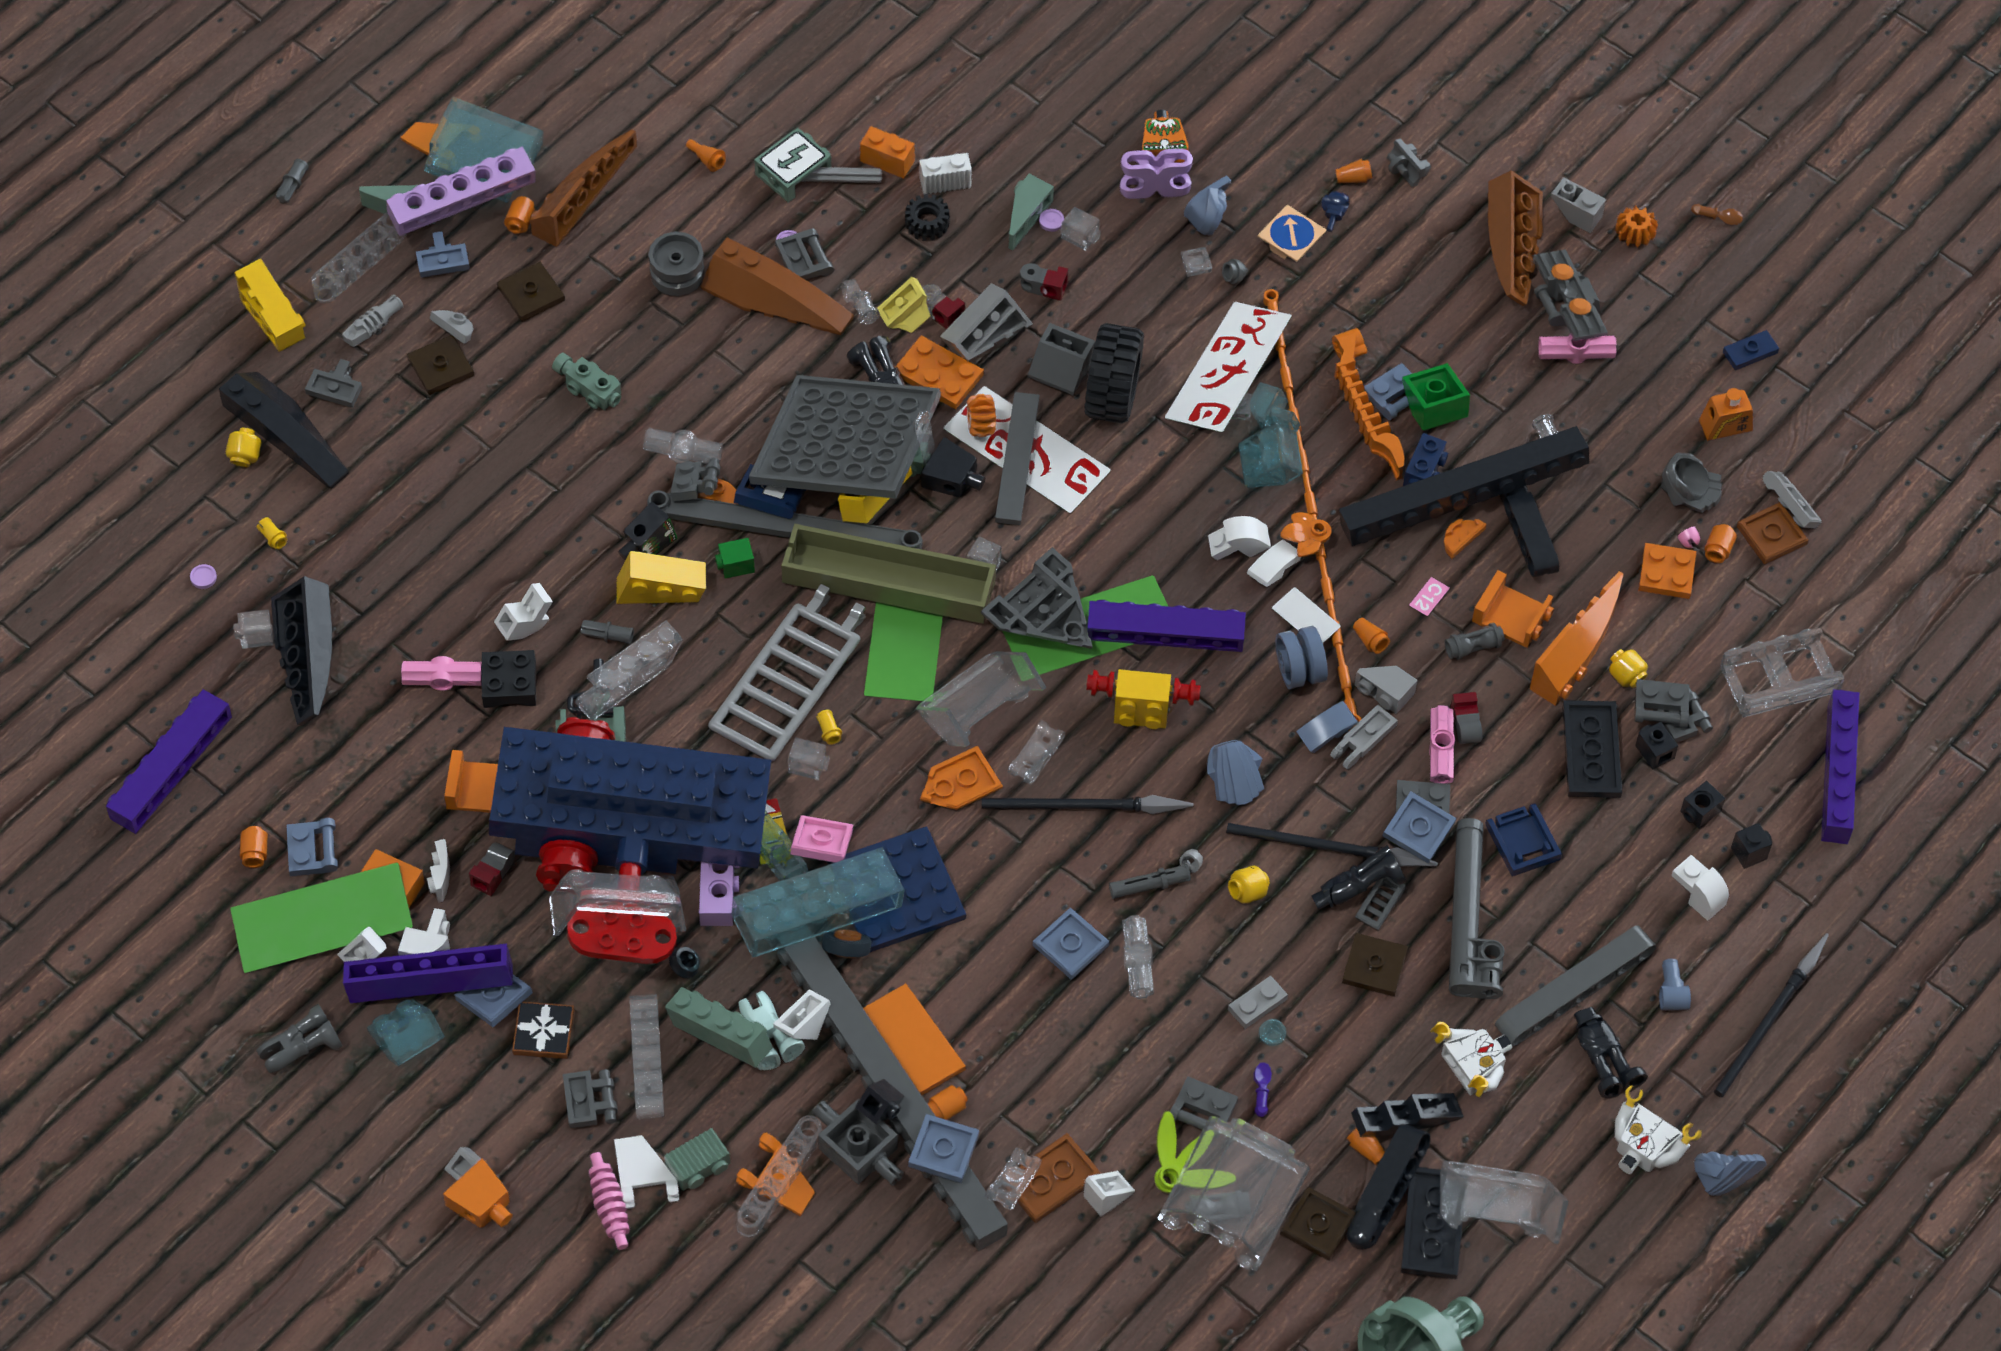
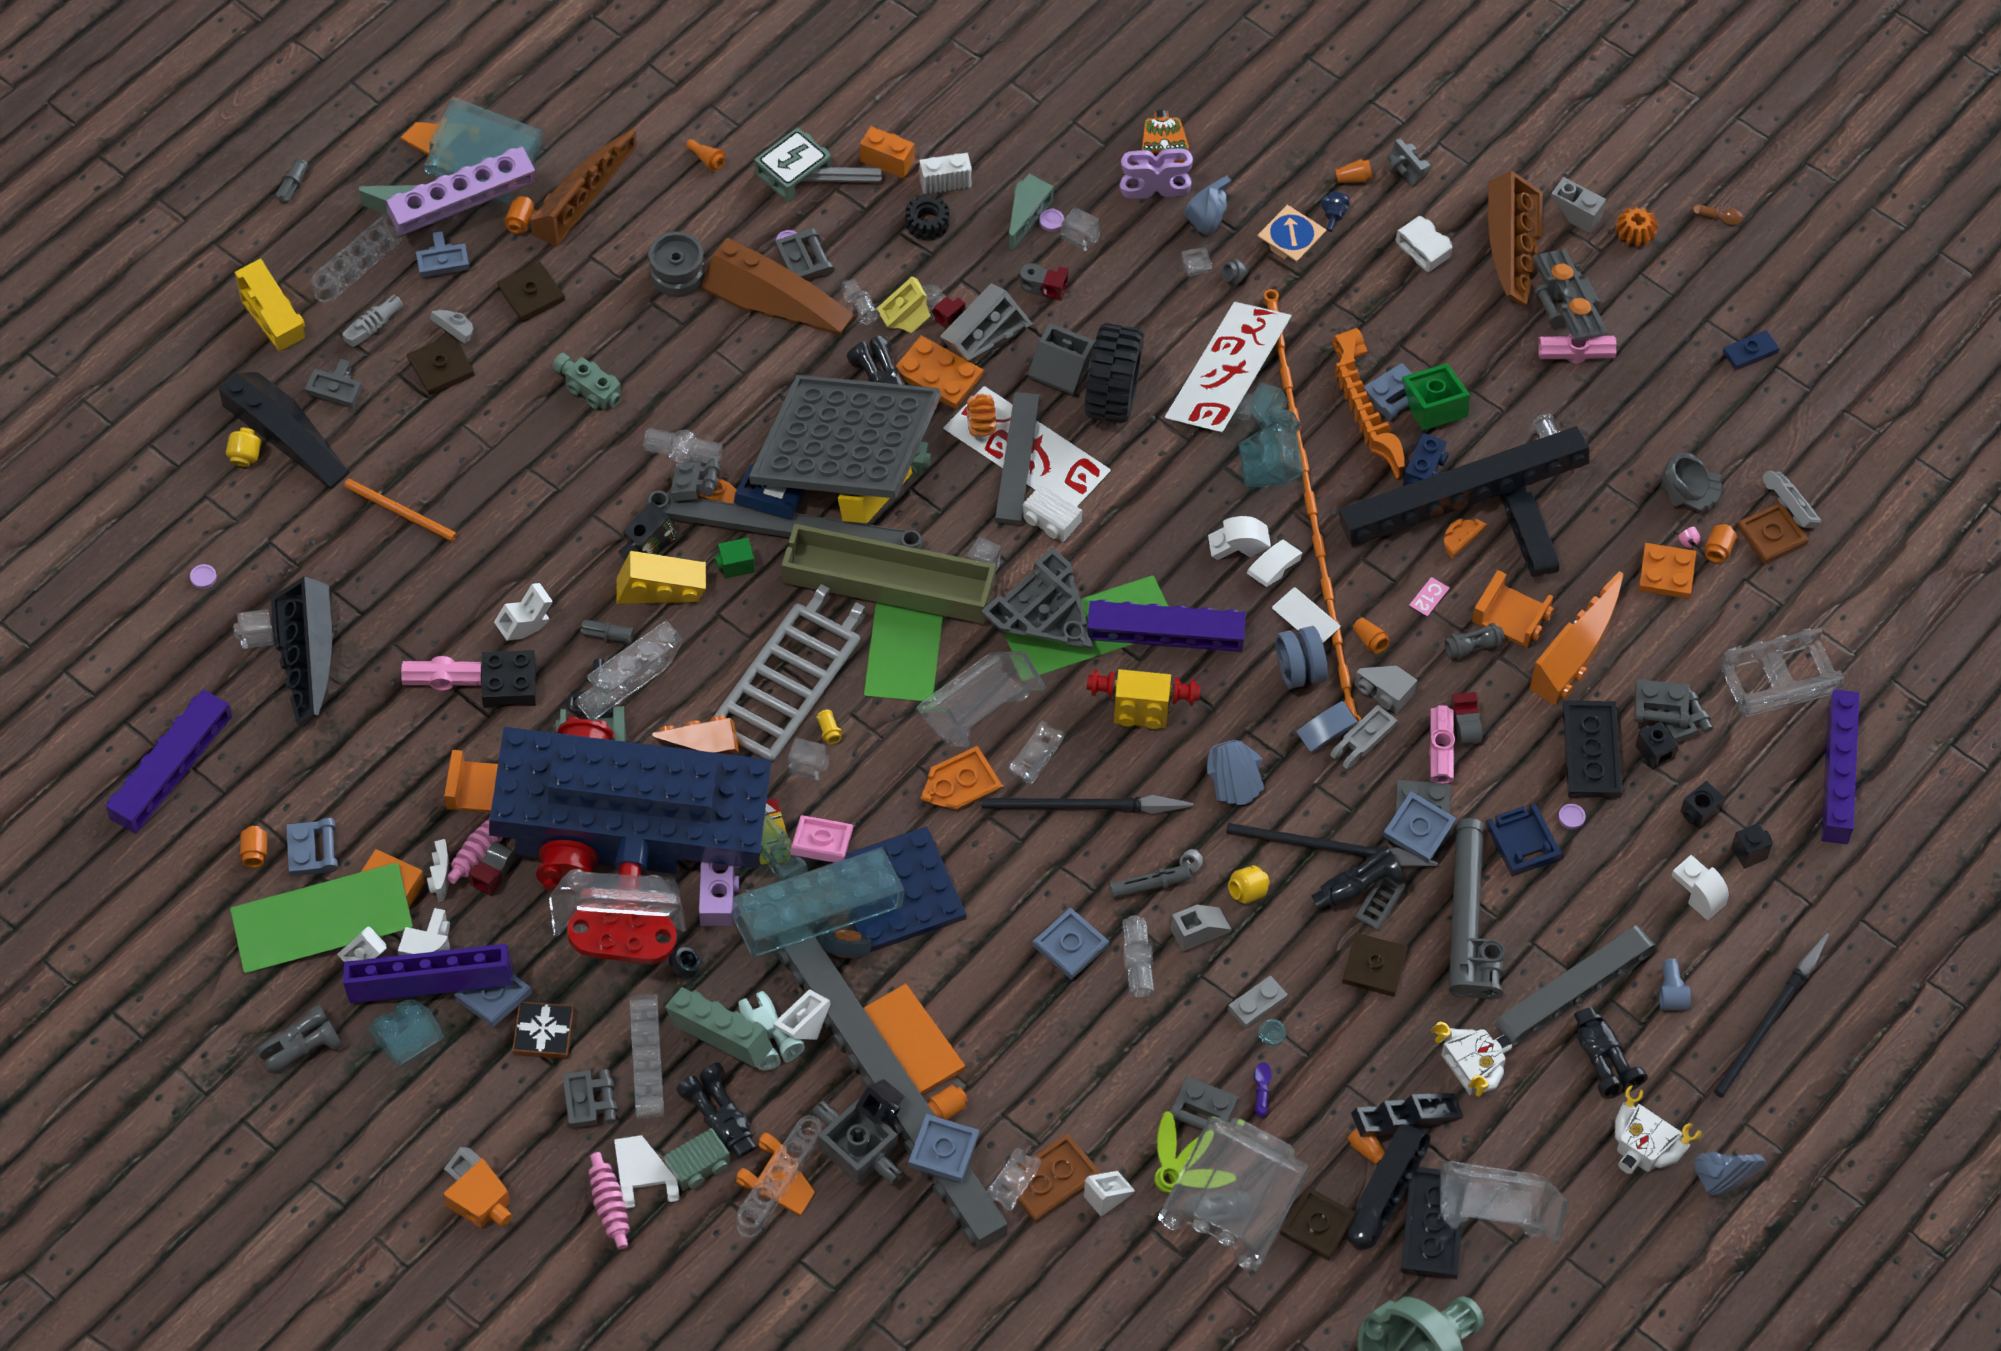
yellow pin [257,517,287,549] -> none
clear piece [914,410,936,466] -> none
black torso [921,437,986,497] -> none
orange plate [1280,512,1332,557] -> none
yellow head [1609,649,1648,688] -> none
orange torso [1699,388,1753,441] -> none
none -> orange piece [344,478,457,542]
none -> bright pink piece [447,818,504,884]
none -> slope [652,715,739,755]
none -> black piece [676,1062,757,1158]
none -> white brick [1022,484,1082,542]
none -> light grey slope [1171,905,1231,951]
none -> white brick [1396,216,1453,272]
none -> lavender piece [1558,804,1586,830]

